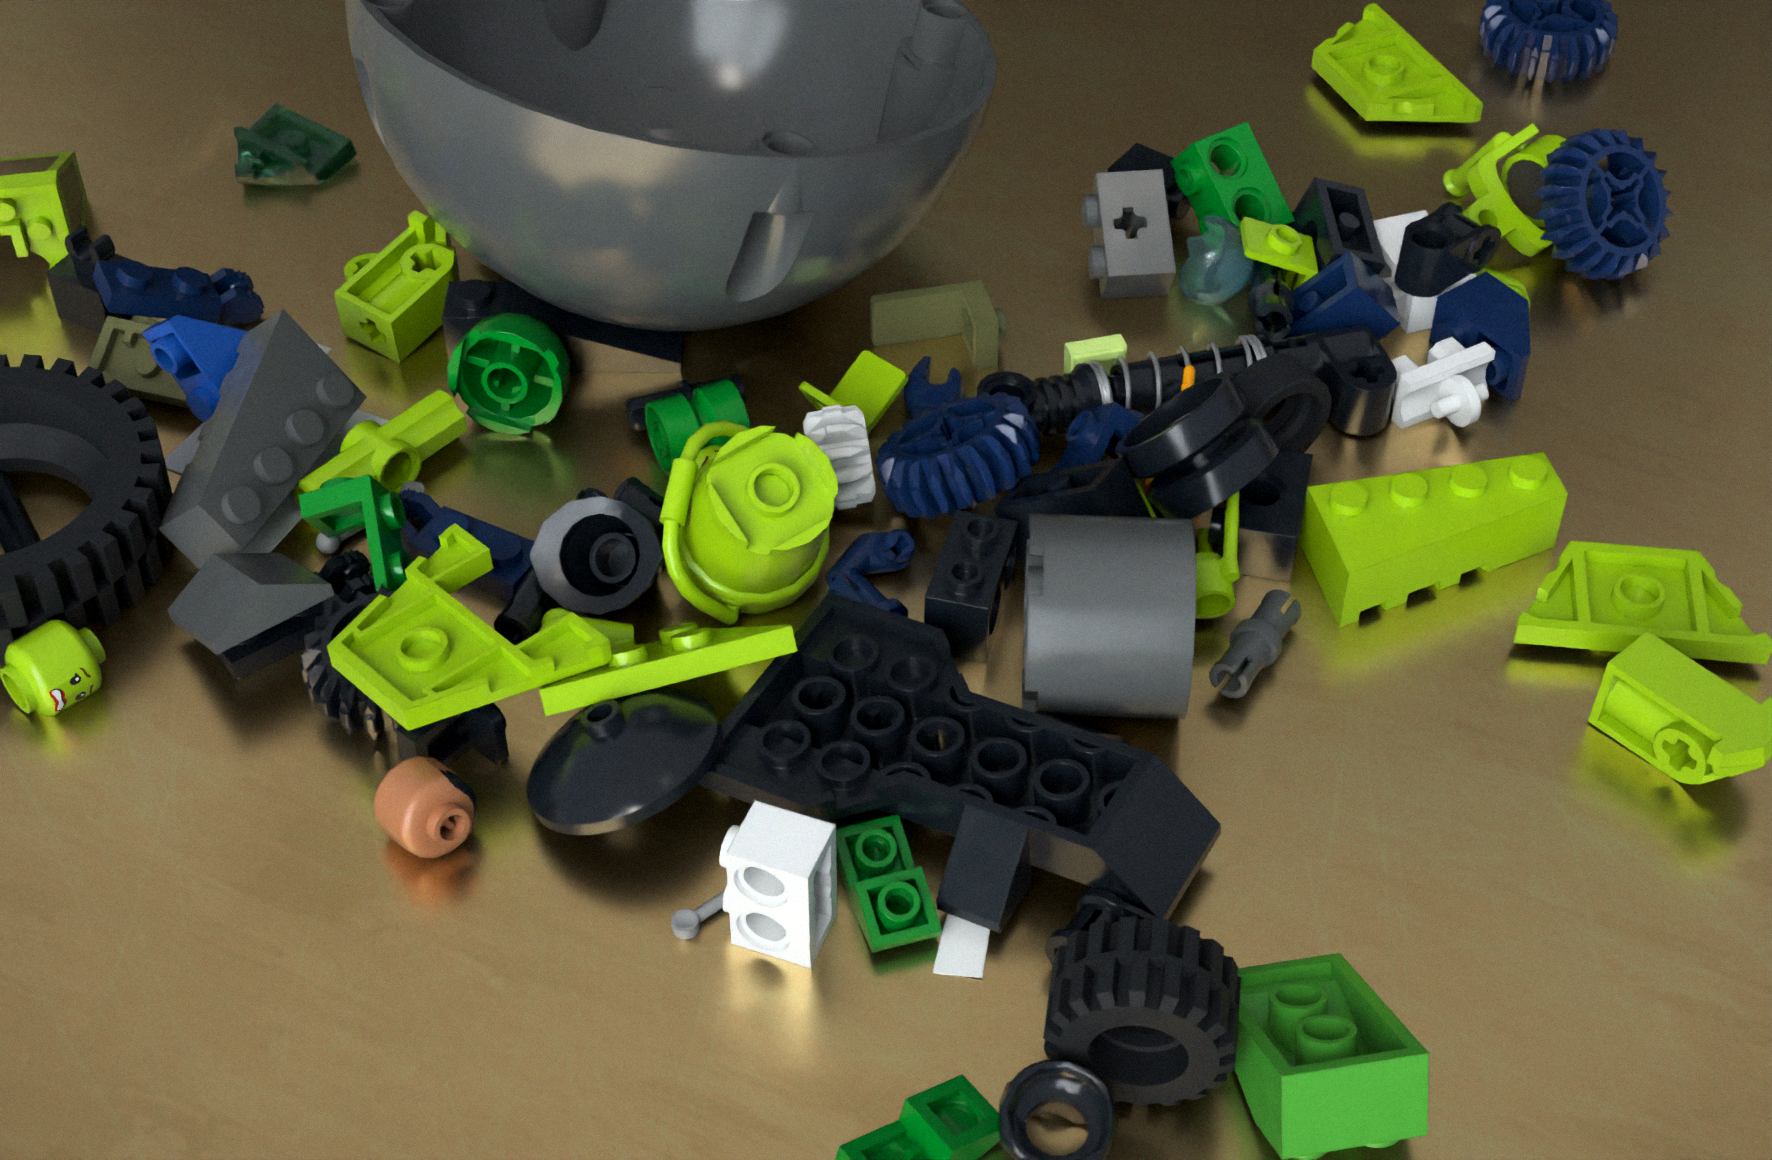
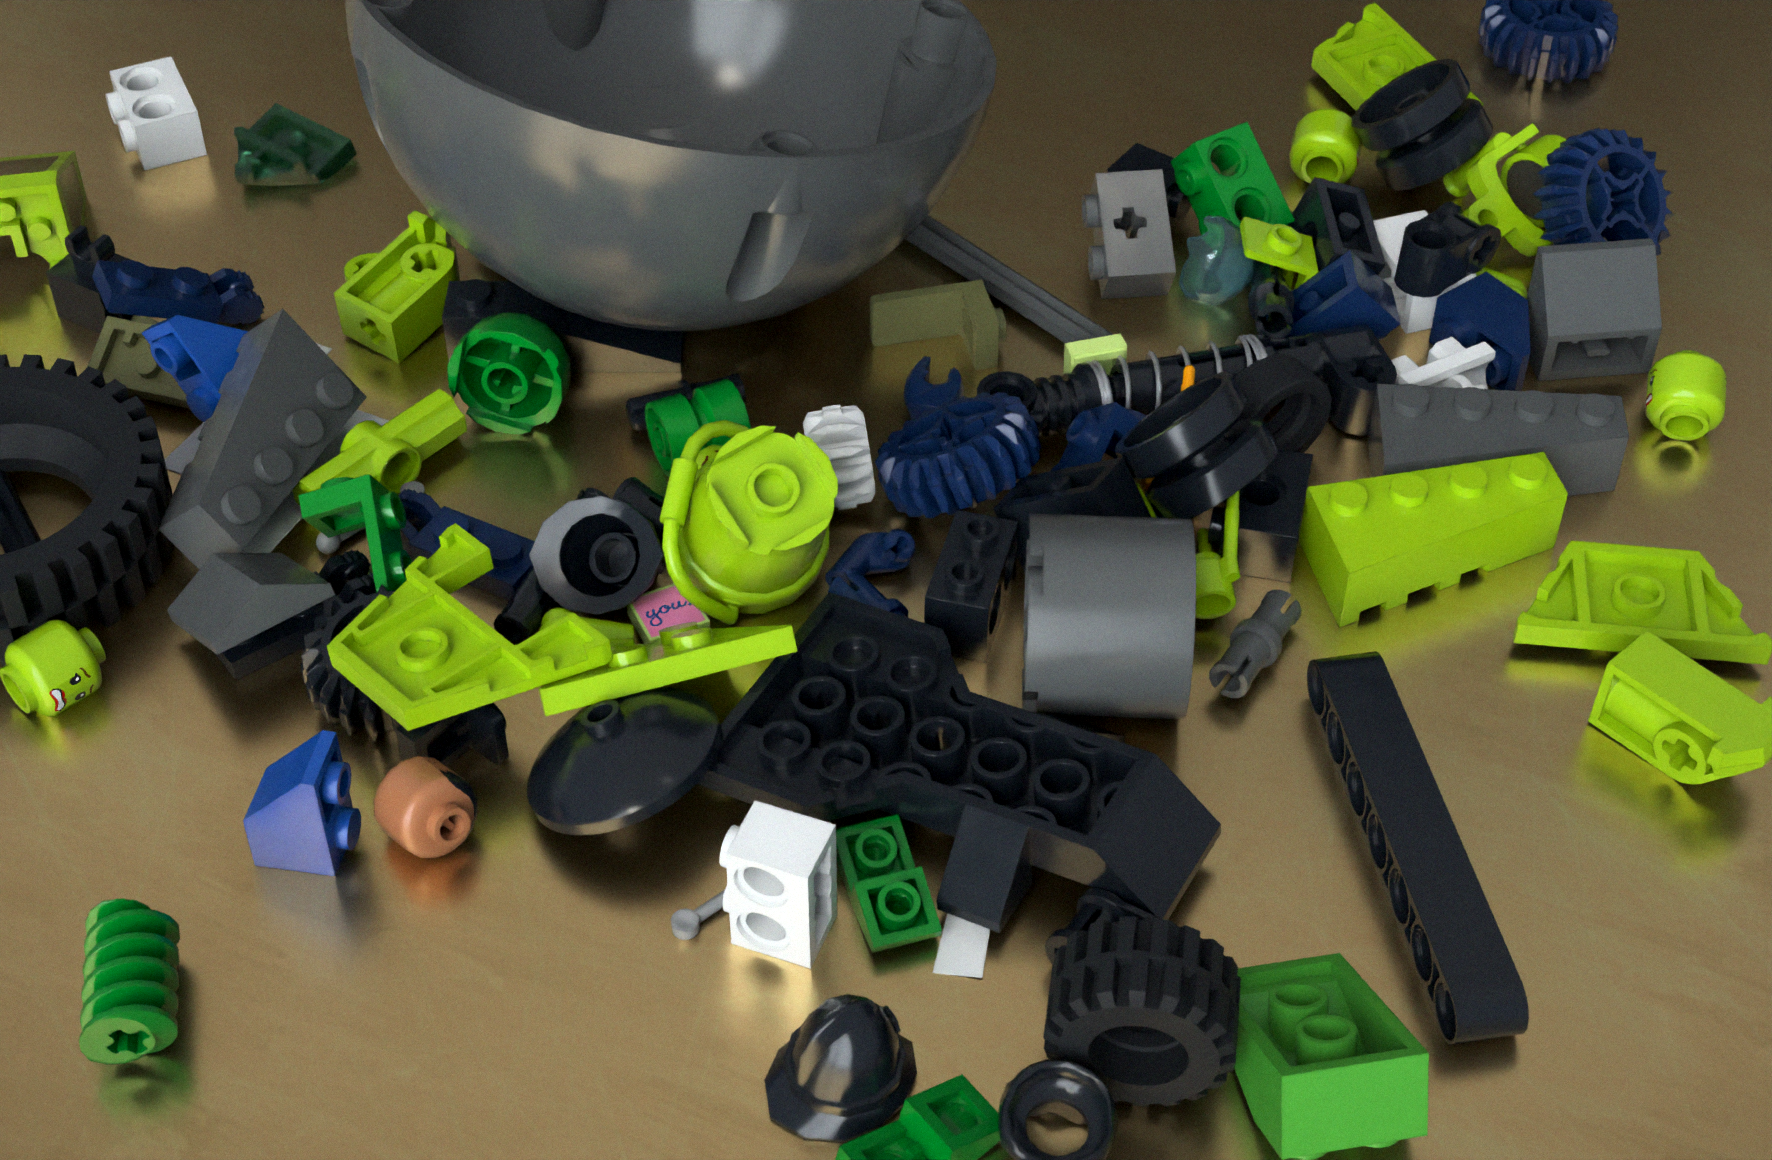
lime bracket [798,350,909,436] -> none
none -> green piece [79,898,180,1065]
none -> white brick [105,56,207,170]
none -> blue slope [243,730,361,876]
none -> bright pink tile [627,584,710,644]
none -> black piece [765,994,917,1142]
none -> dark grey axle [906,215,1114,343]
none -> lime head [1289,109,1362,184]
none -> black beam [1307,651,1529,1045]
none -> black wheel [1352,58,1493,191]
none -> dark grey wedge [1368,384,1629,496]
none -> dark grey slope [1527,238,1662,381]
none -> lime head [1646,350,1727,441]

